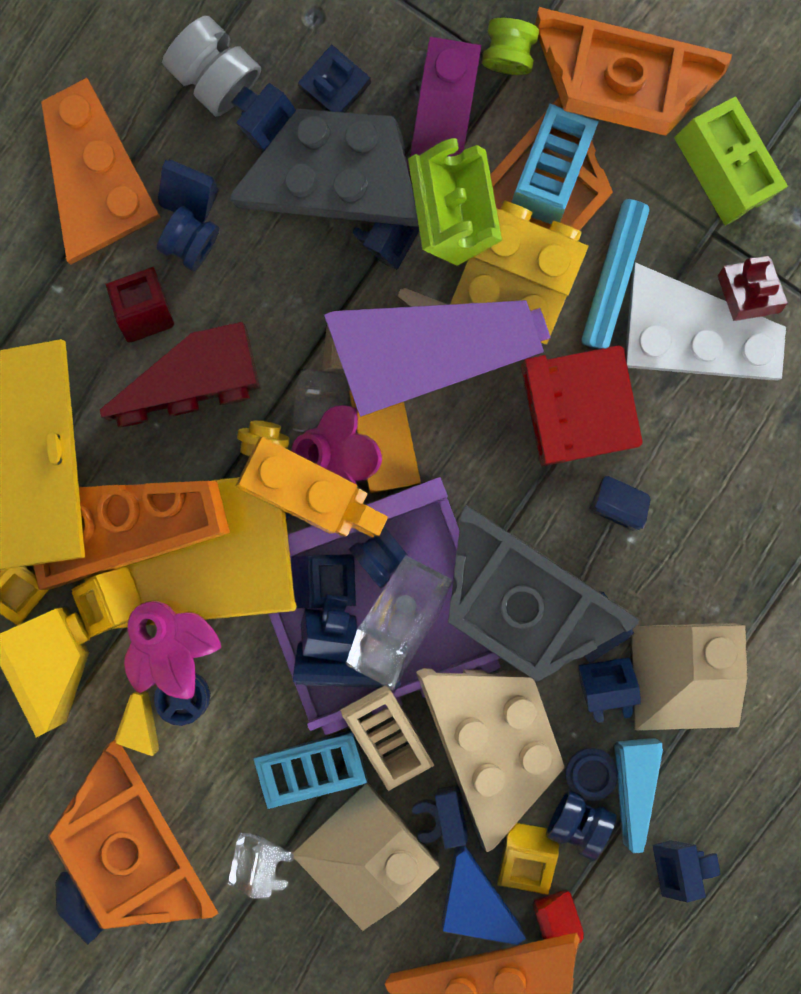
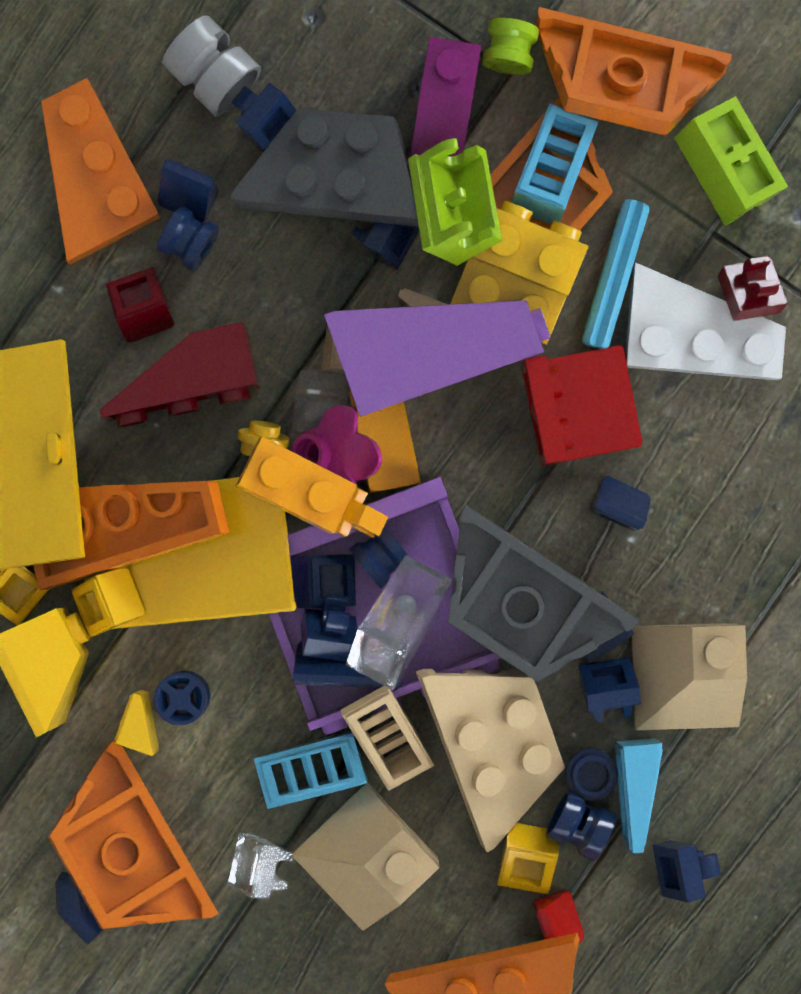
dark pink plate [124,601,221,699] -> none
dark blue tile [298,44,371,113] -> none
dark blue tile [412,785,469,849] -> none
blue slope [442,845,526,945] -> none

